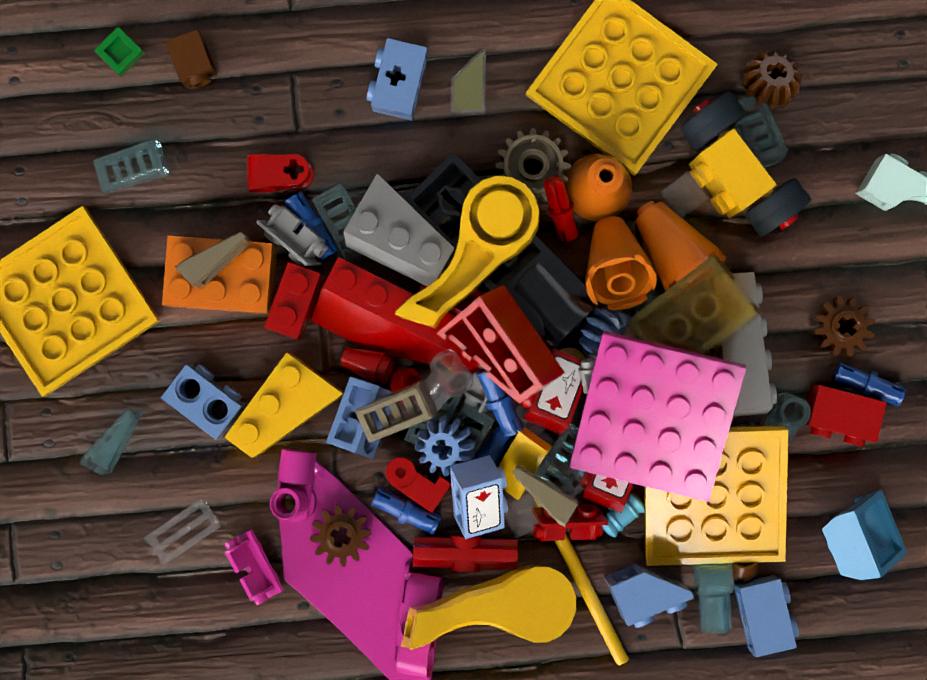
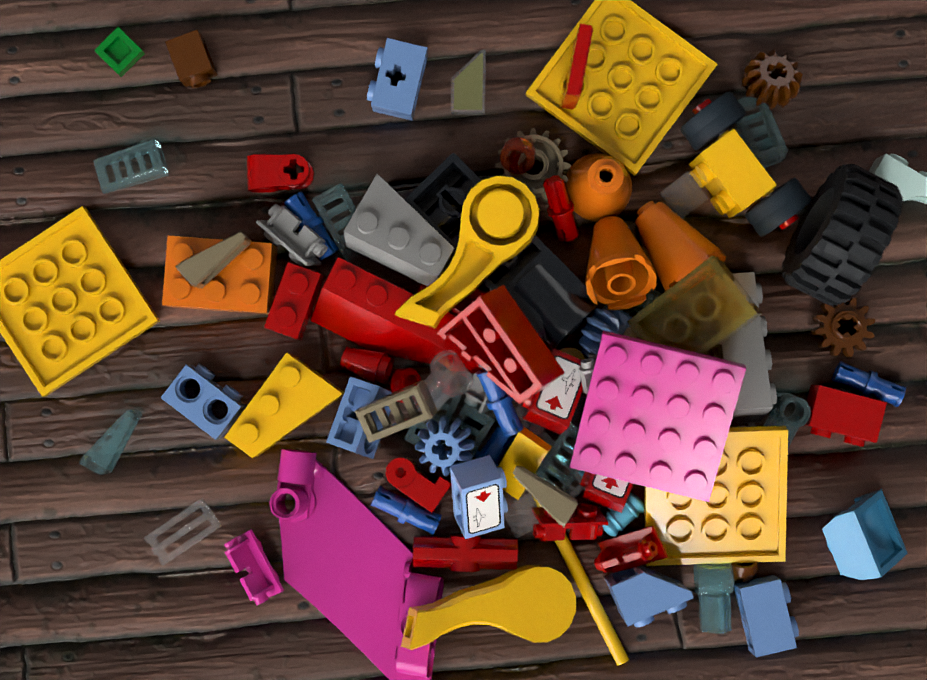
reddish brown gear [310,504,372,567] -> none
none -> clear red piece [500,137,536,174]
none -> red tile [561,23,594,110]
none -> red hinge [594,525,669,573]
none -> black tyre [781,164,903,306]

